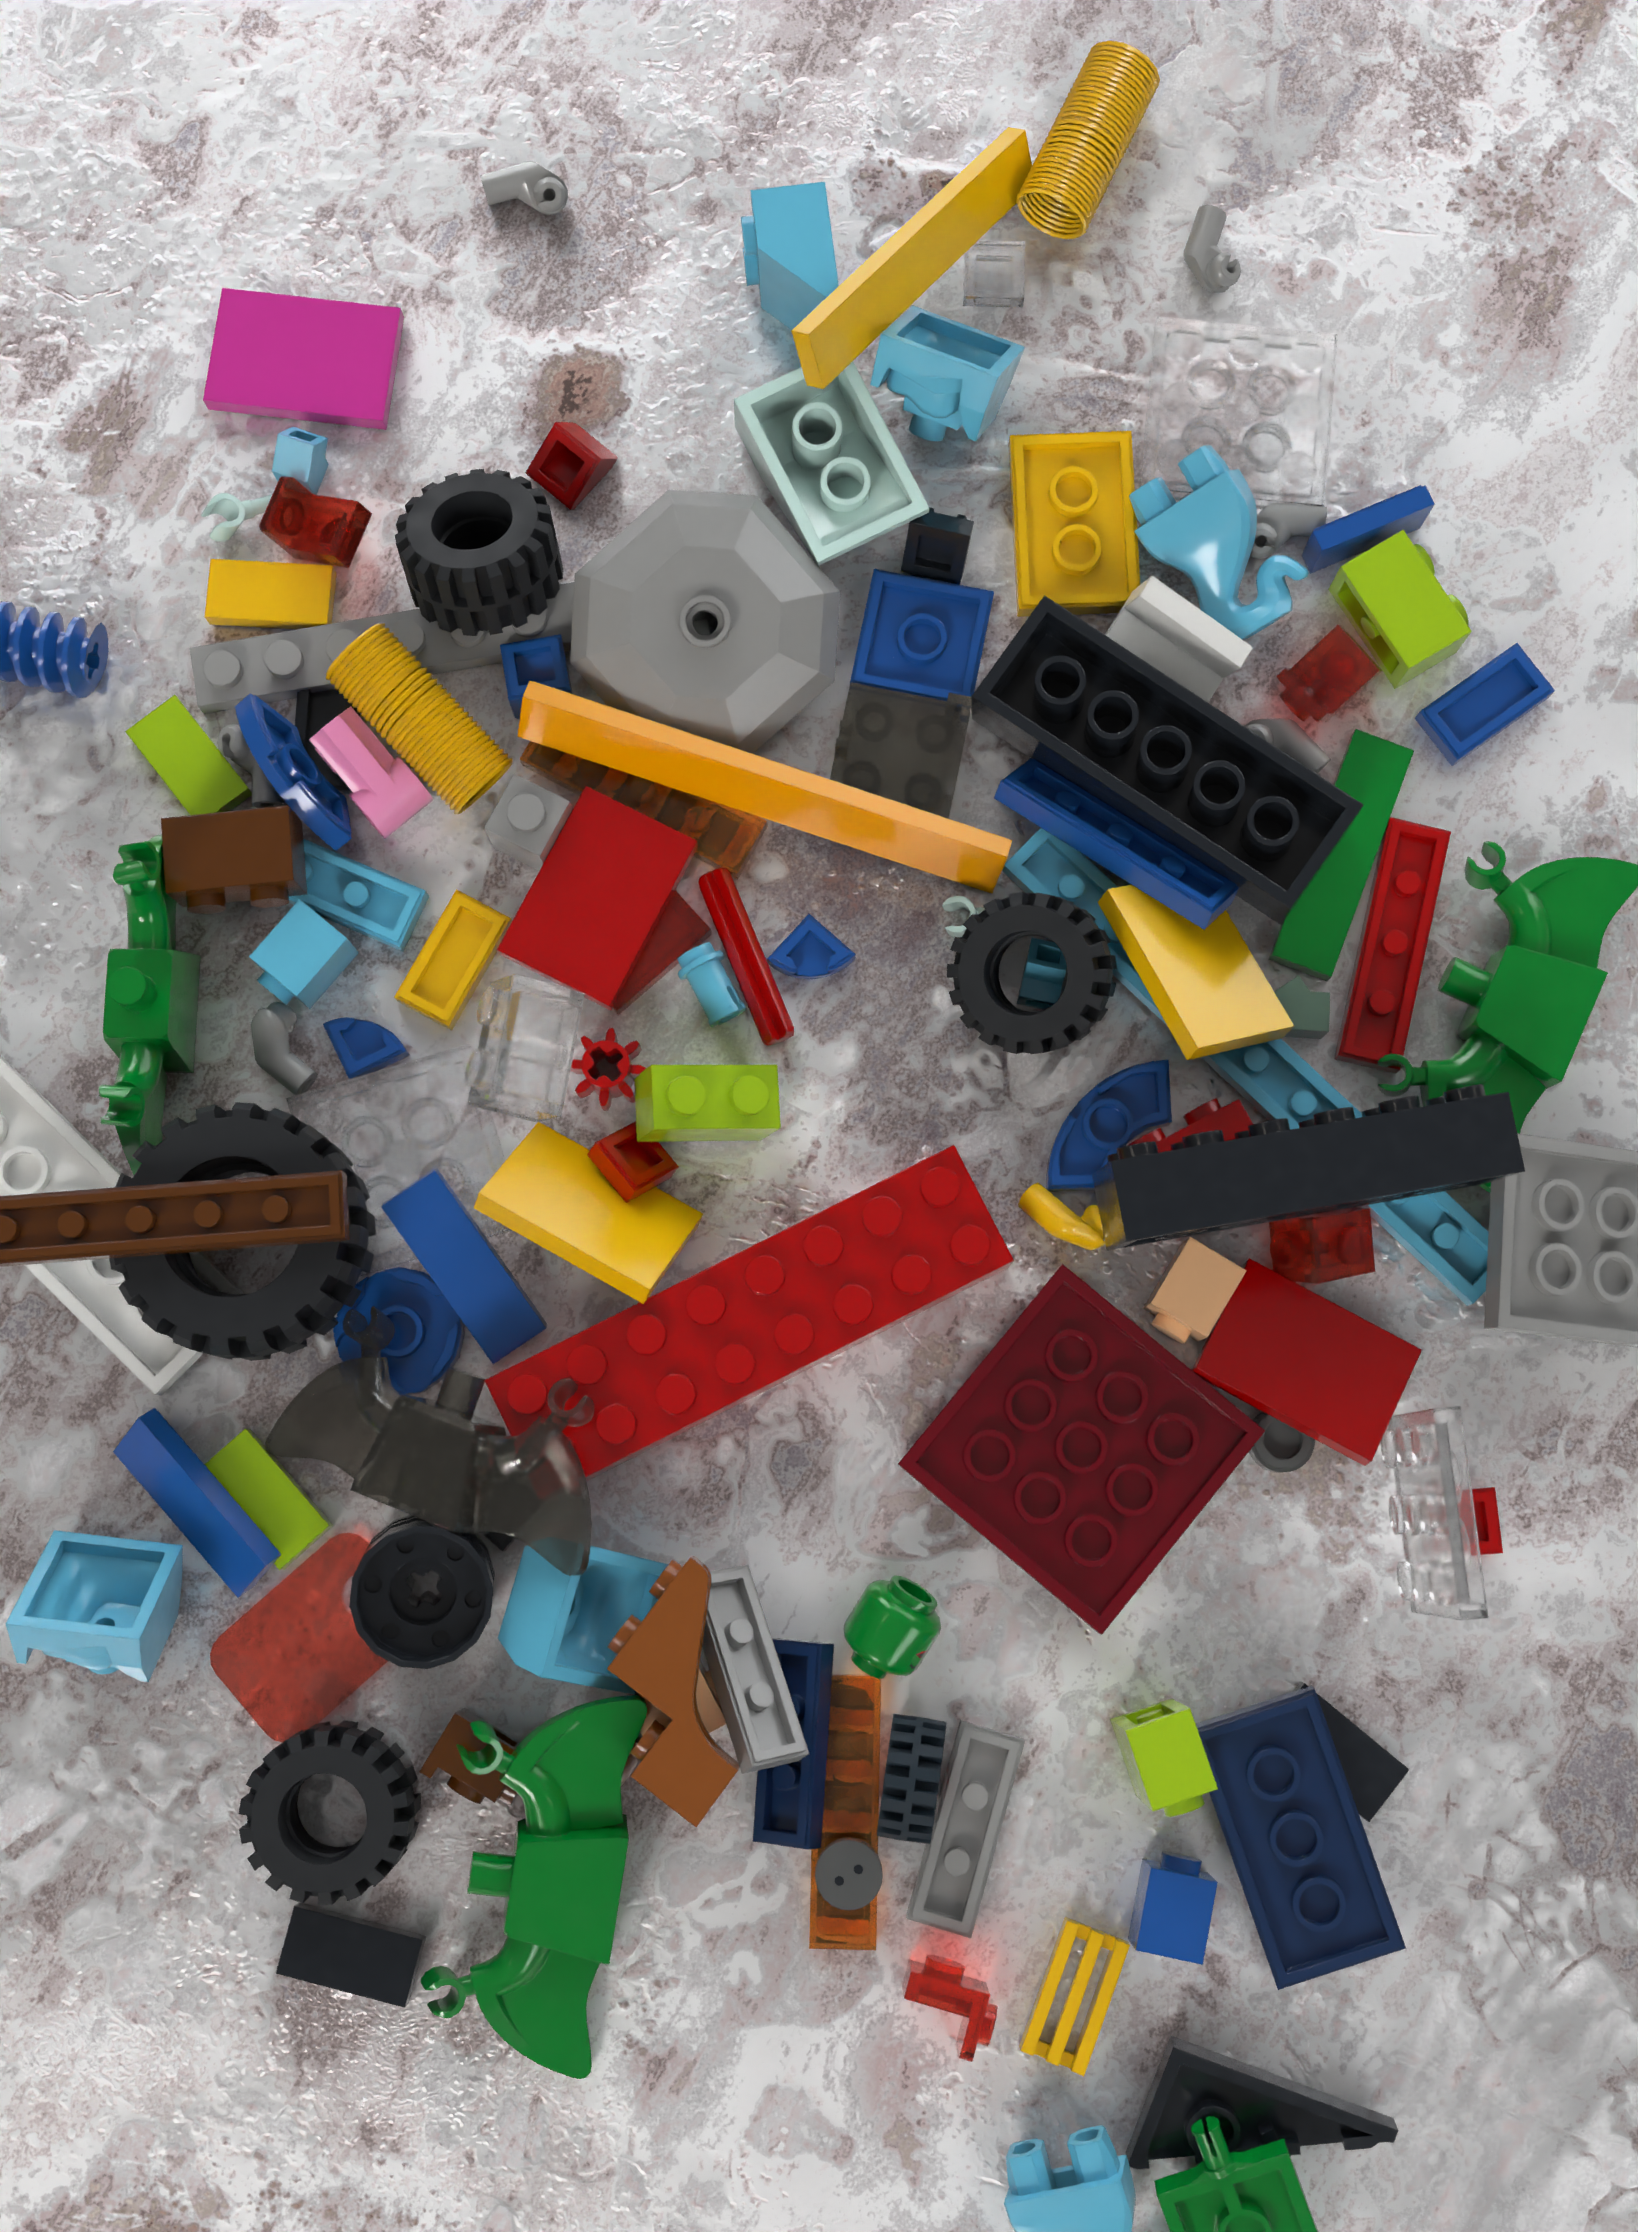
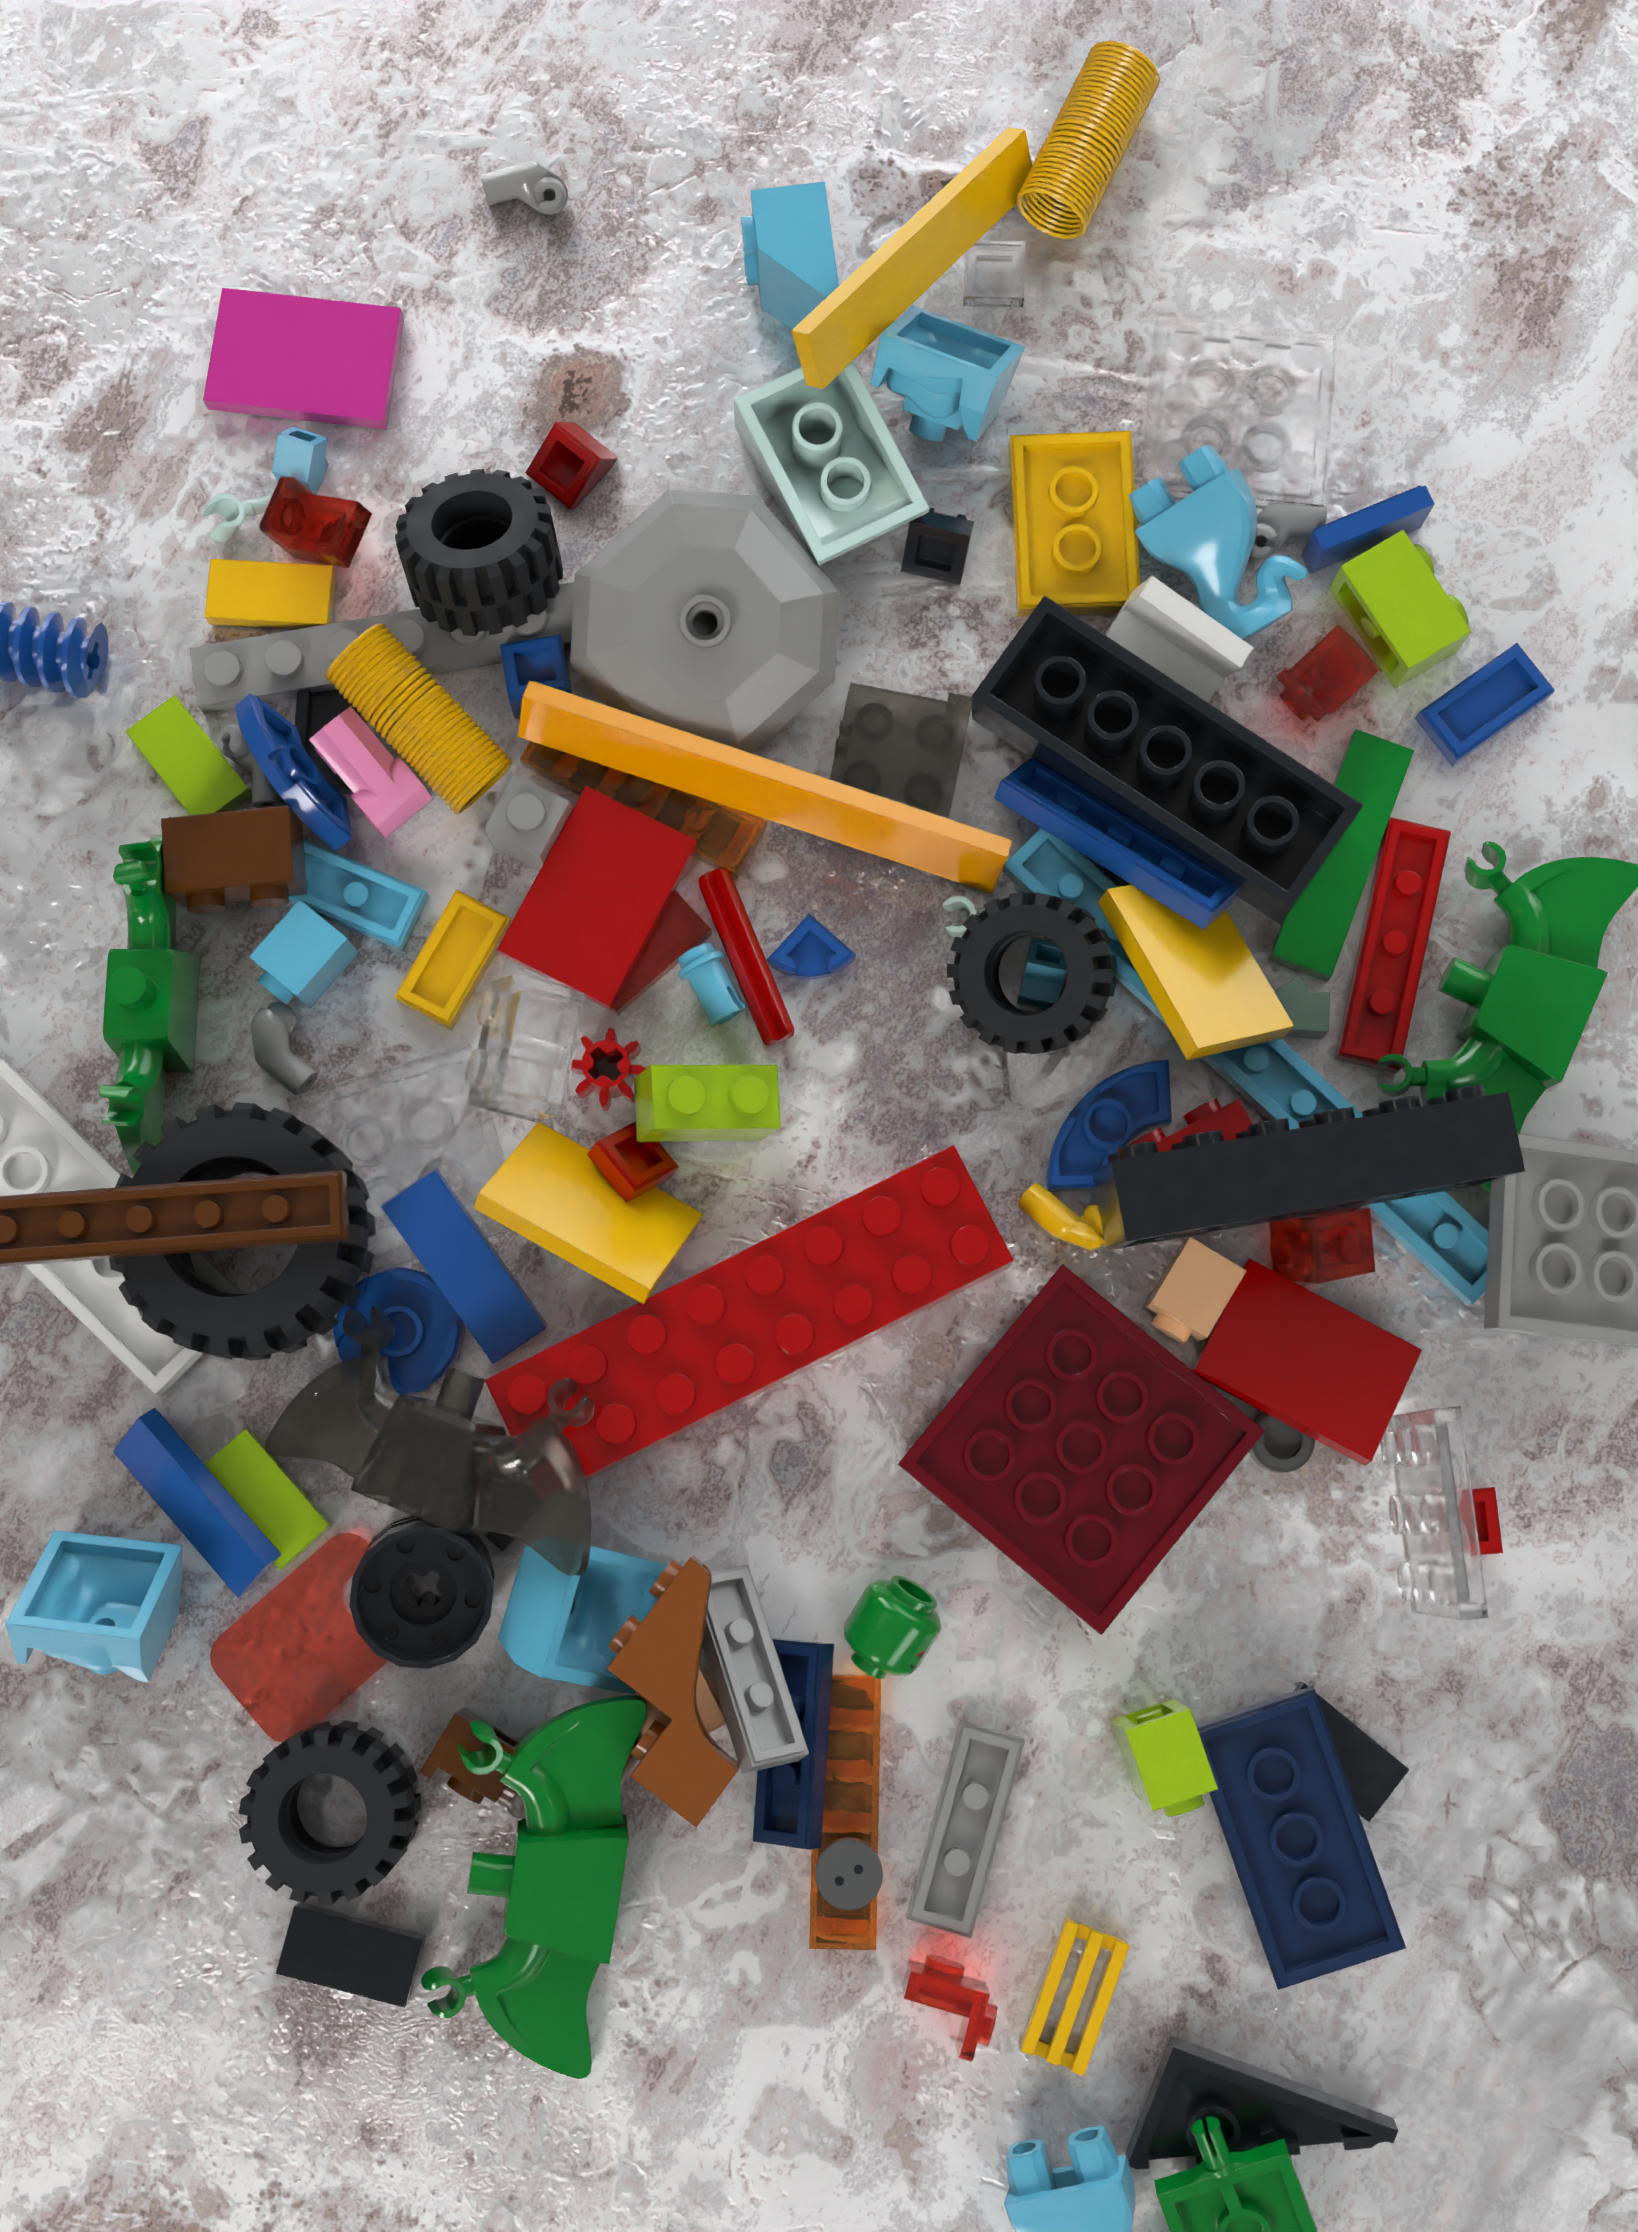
blue tile [323,1017,410,1083] -> none
blue tile [850,569,994,714] -> none
black wheel [877,1714,947,1844] -> none
blue brick [1128,1851,1218,1965] -> none
light grey arm [1183,205,1241,293] -> none
light grey arm [1244,718,1331,774] -> none

